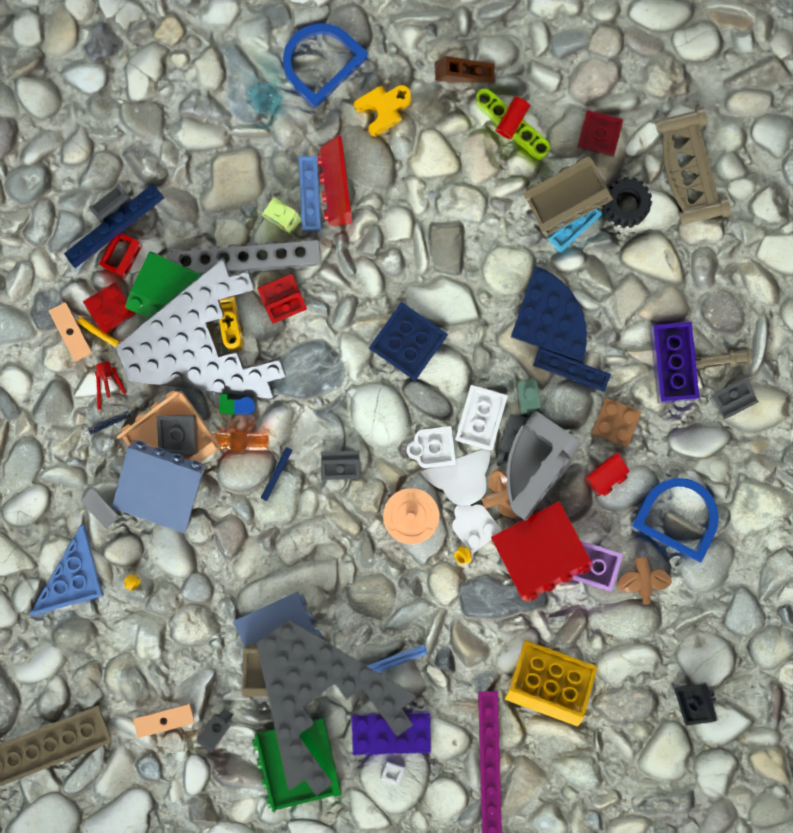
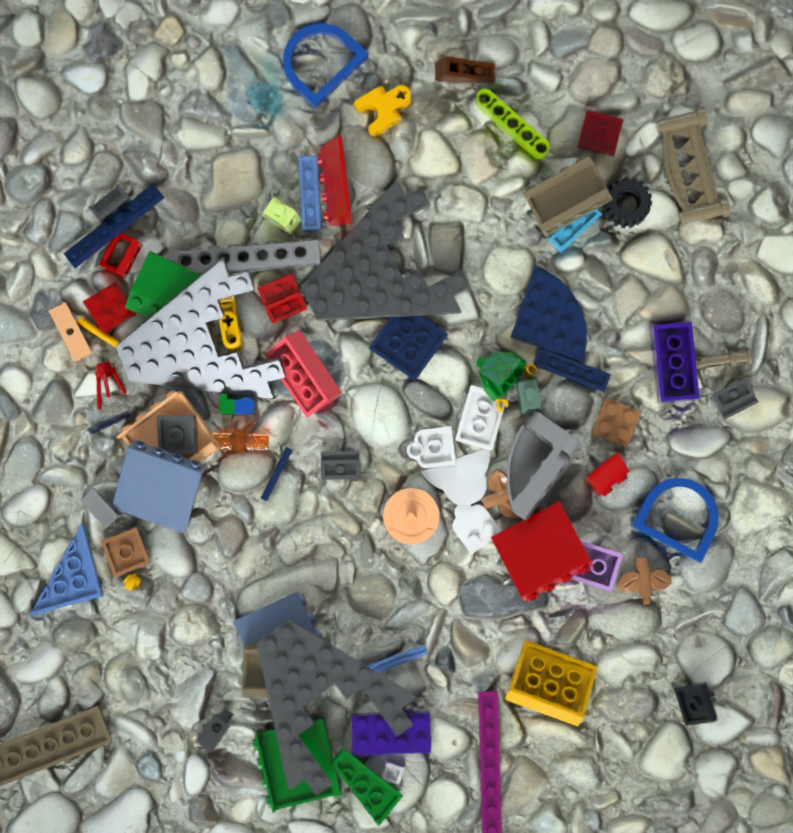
light nougat tile [133,704,195,738] -> none
yellow plate [454,546,472,565] -> none
red pin [495,96,530,139] -> none
dark grey hinge [497,414,528,466] -> none
none -> medium nougat plate [101,527,151,577]
none -> coral slope [265,330,342,418]
none -> dark grey wing [301,180,471,321]
none -> green wing [331,748,403,827]
none -> green torso [476,352,537,412]

